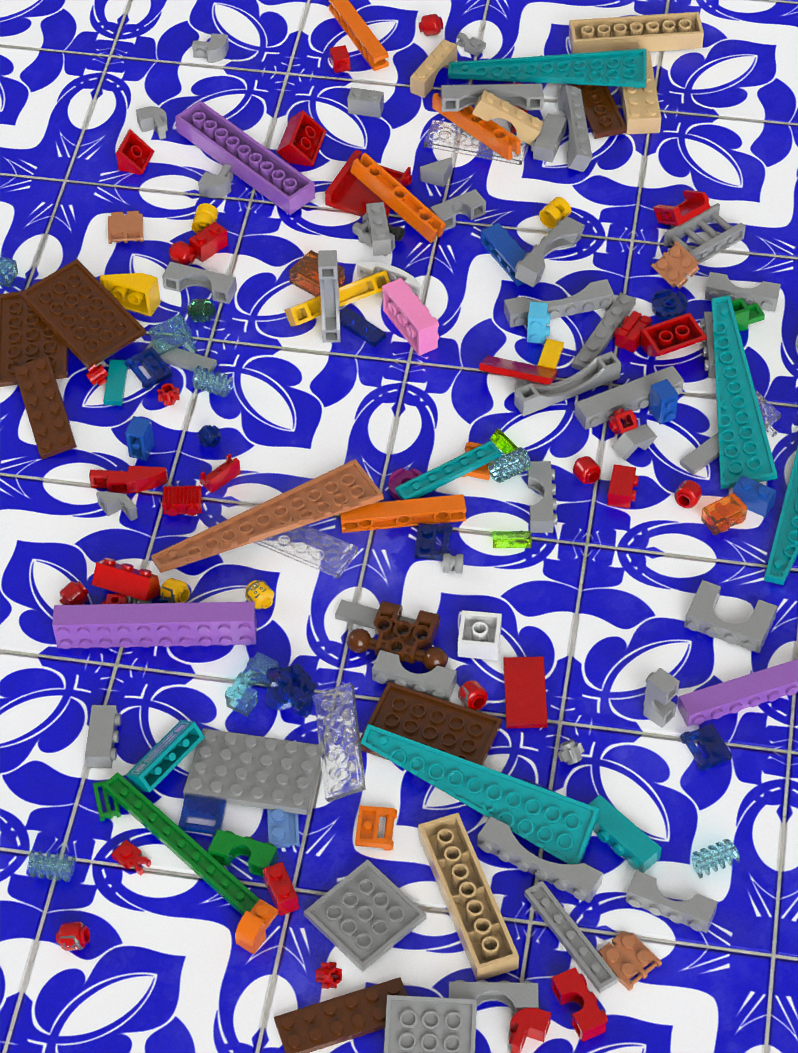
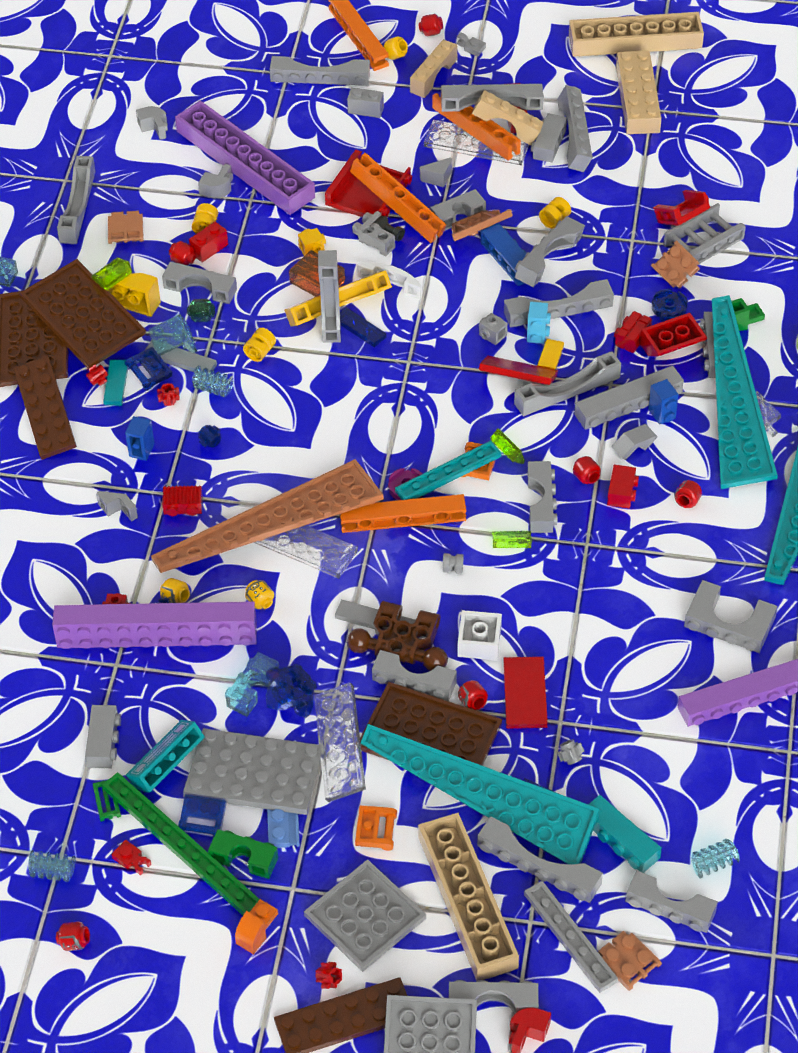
red head [59,581,89,605] -> none
red slope [89,466,168,494] -> none
red slope [92,558,160,601] -> none
red slope [116,129,155,175] -> none
light grey brick [192,33,229,63] -> none
red hinge [200,454,241,493] -> none
red brick [263,862,299,916] -> none
red slope [276,110,327,167] -> none
red brick [330,45,350,73] -> none
light grey brick [366,202,391,256] -> none
bright pink brick [382,278,439,356] -> none
clear blue plate [415,523,453,561] -> none
teal wing [448,49,647,89] -> none
clear light blue piece [488,447,530,483] -> none
red arch [551,967,608,1042] -> none
reddish brown plate [569,84,627,139] -> none
light grey plate [572,292,636,371] -> none
red brick [609,408,638,435] -> none
light grey arch [643,668,680,728] -> none
clear blue plate [679,723,732,771] -> none
light grey tile [680,433,719,475] -> none
clear orange brick [701,493,747,535] -> none
light grey arch [705,272,781,312] -> none
blue brick [731,475,776,518] -> none
none -> light grey arch [57,156,96,244]
none -> clear neon green slope [91,257,132,291]
none -> yellow wheel [243,328,276,362]
none -> light grey arch [270,56,370,86]
none -> yellow brick [298,228,326,258]
none -> yellow head [384,36,408,60]
none -> nougat wing [452,209,513,241]
none -> light grey brick [479,313,508,345]

